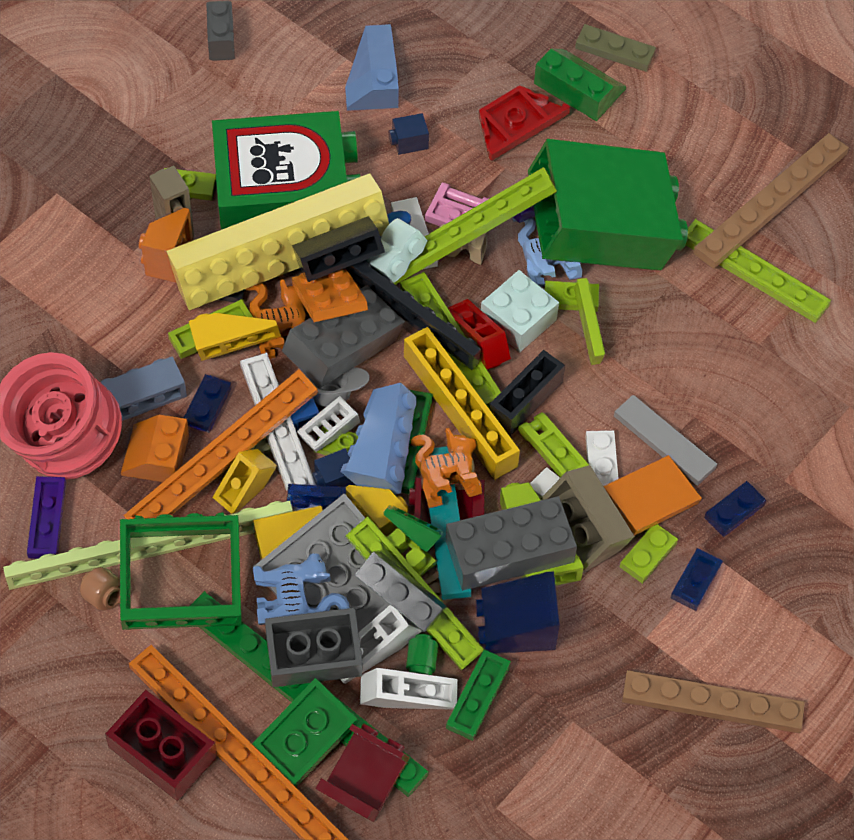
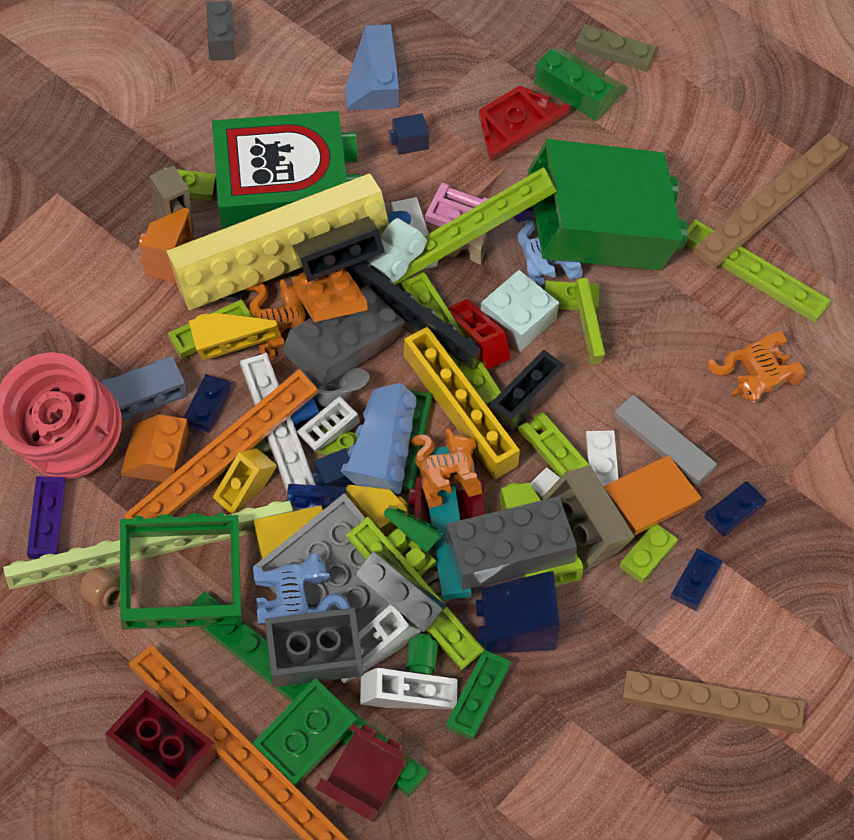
none -> orange animal [707,331,805,404]

